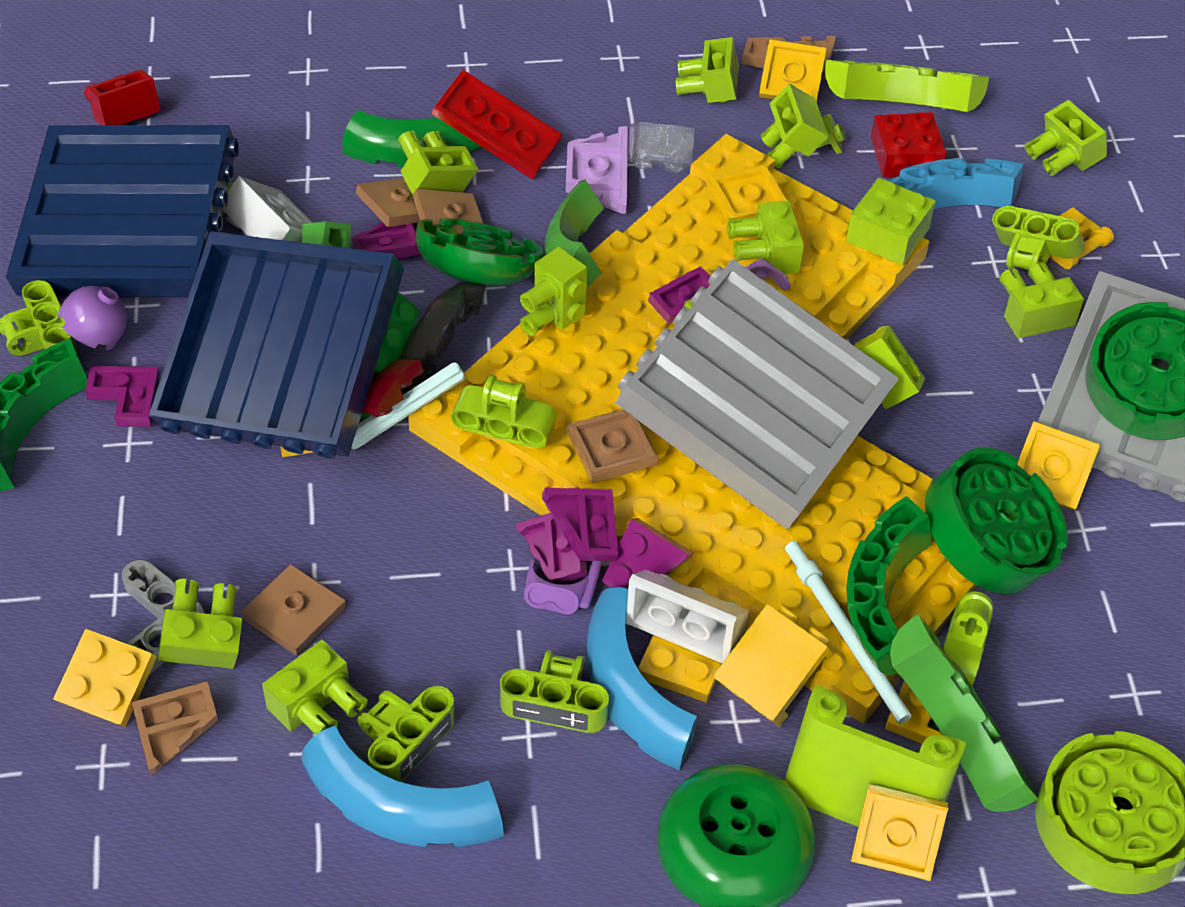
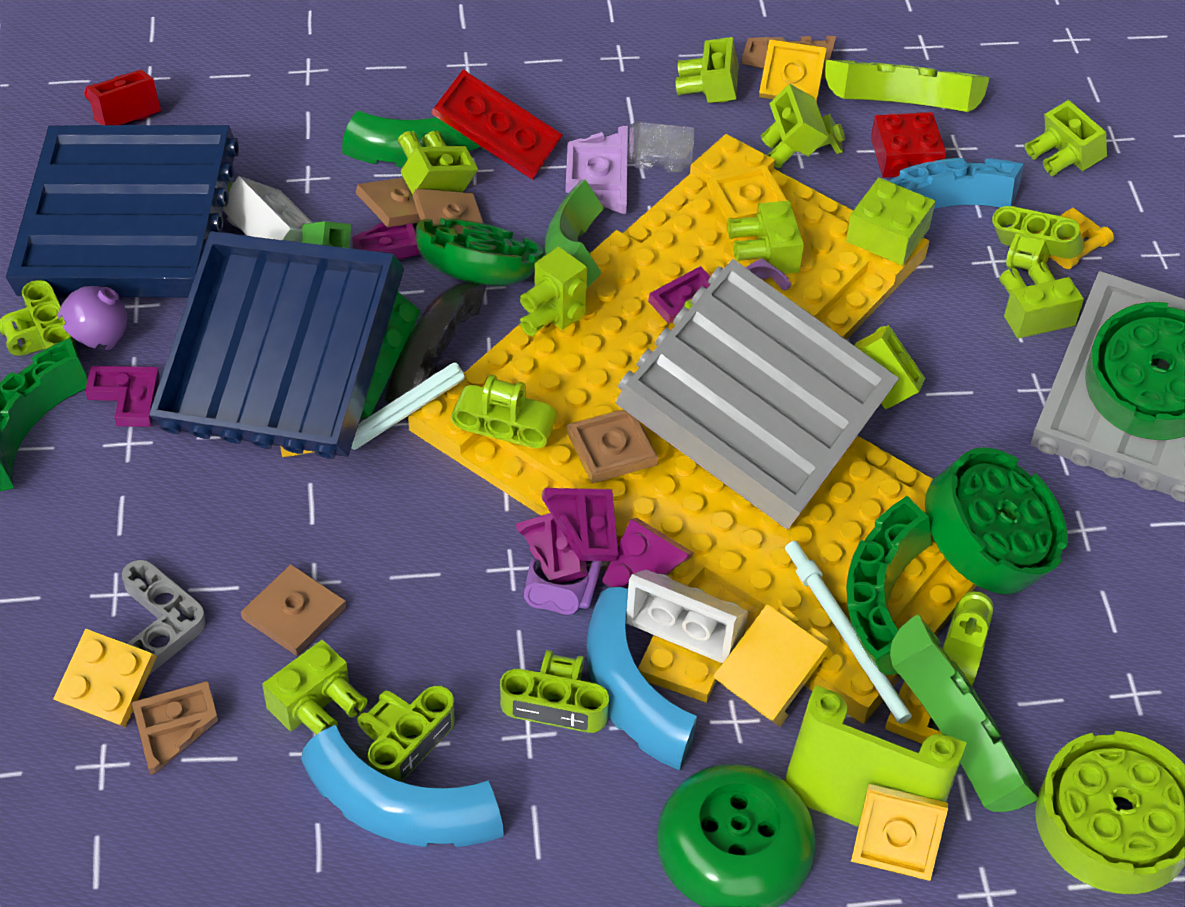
lime brick [158,579,242,669] -> none
dark red slope [362,359,424,417] -> none
yellow plate [1017,421,1100,511] -> none

